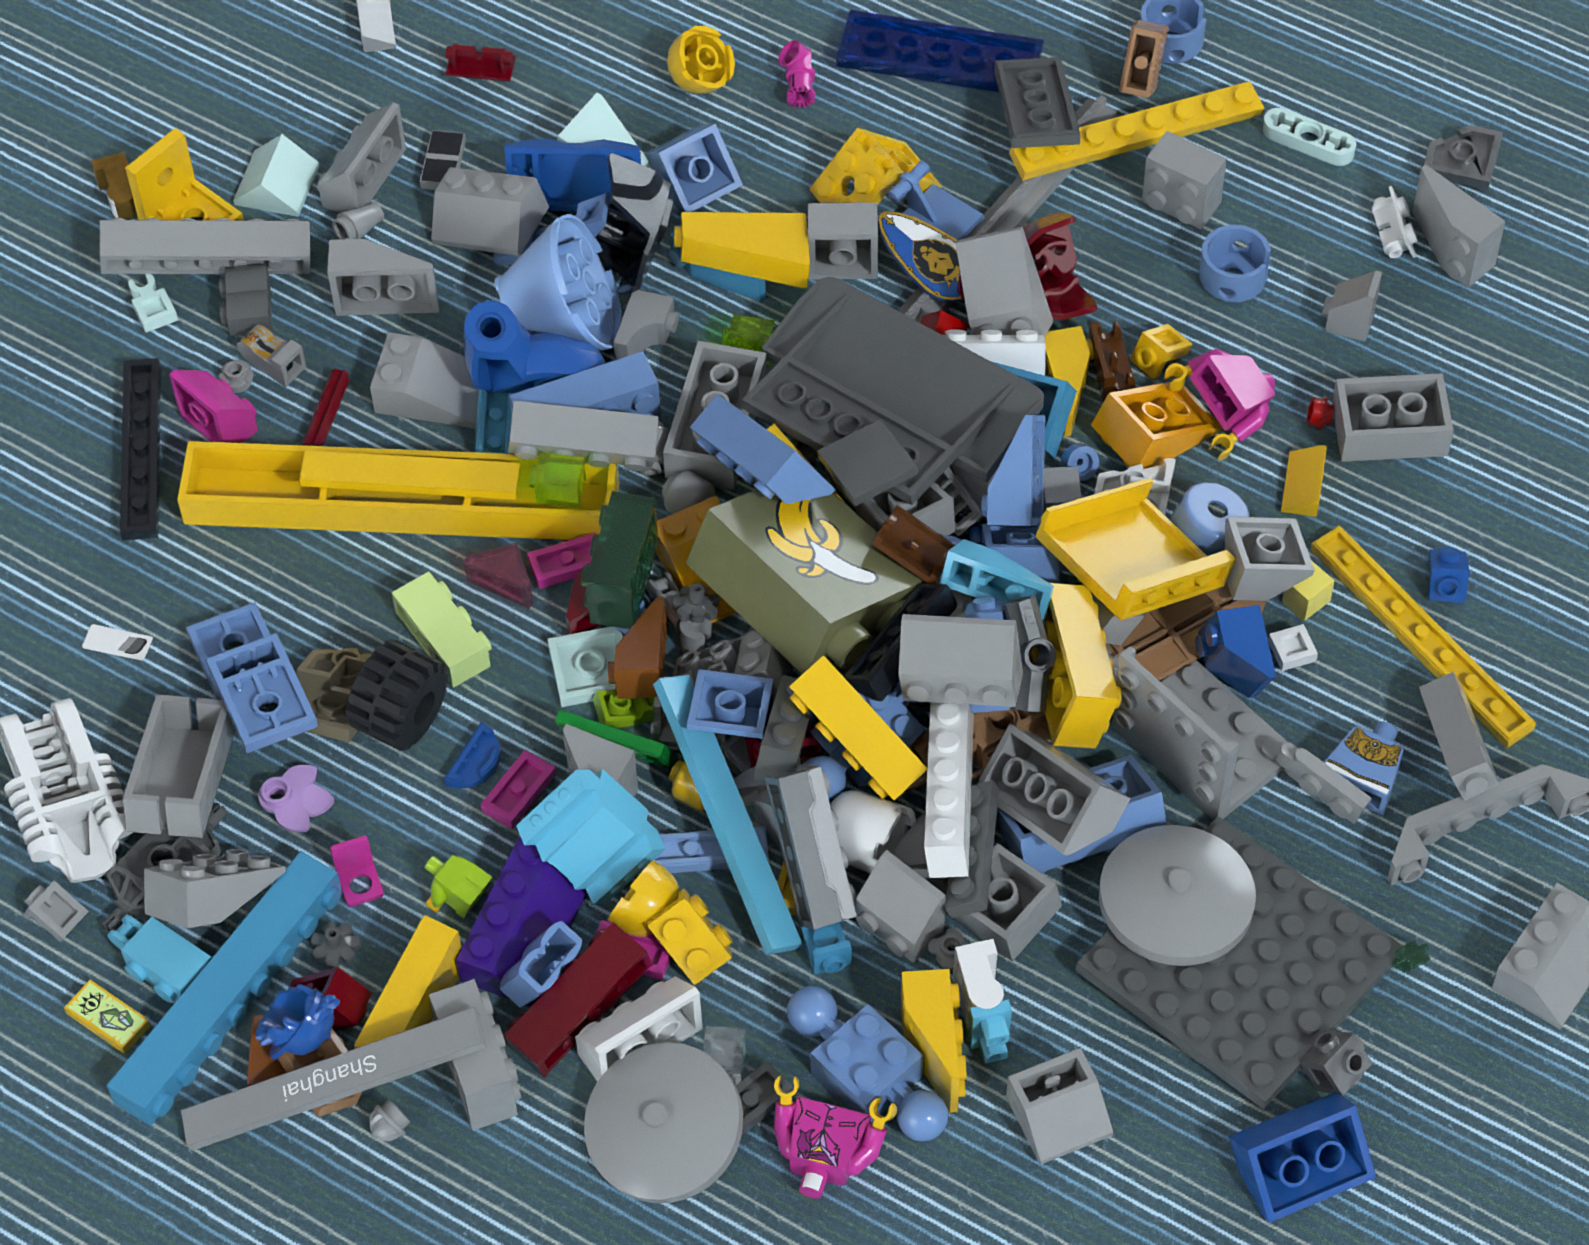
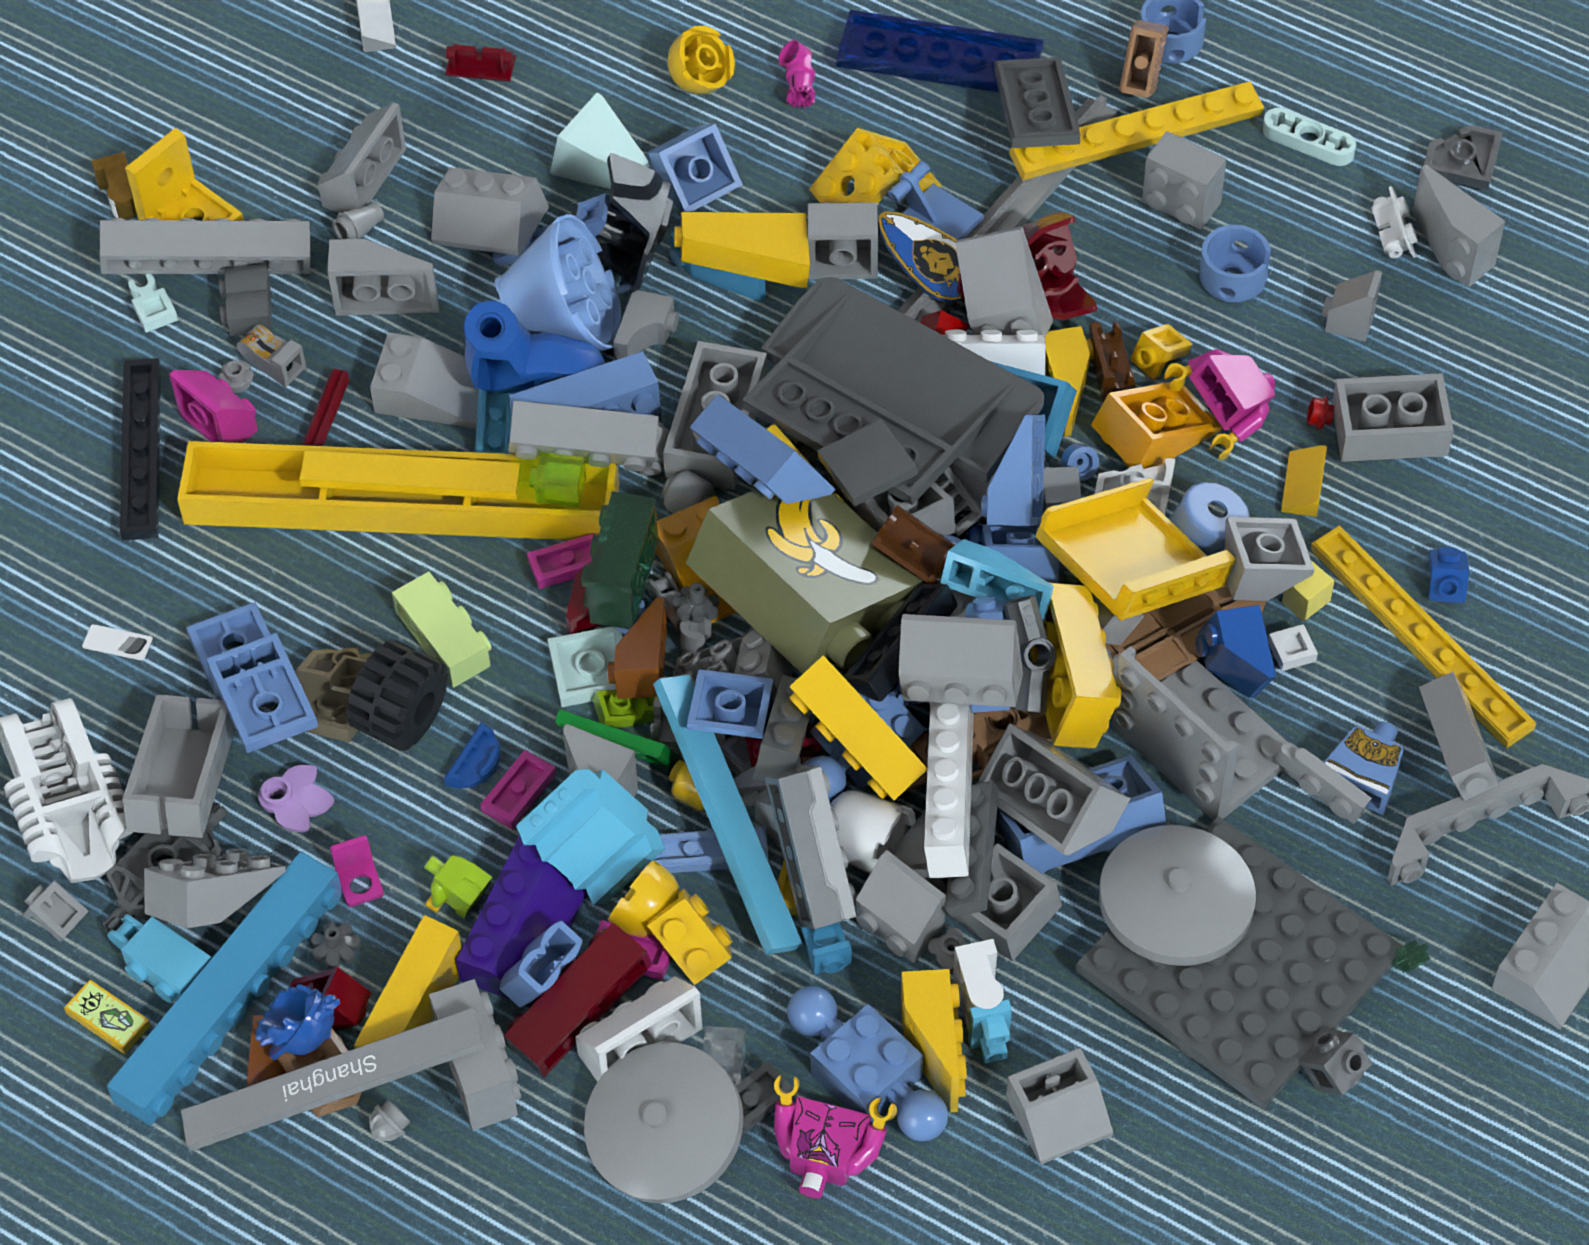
light aqua slope [233,134,319,217] -> none
black tile [420,130,466,190] -> none
clear pink slope [464,543,533,609] -> none
blue slope [504,138,641,211] -> none
clear neon green brick [721,314,775,369] -> none
blue slope [1228,1092,1377,1223] -> none

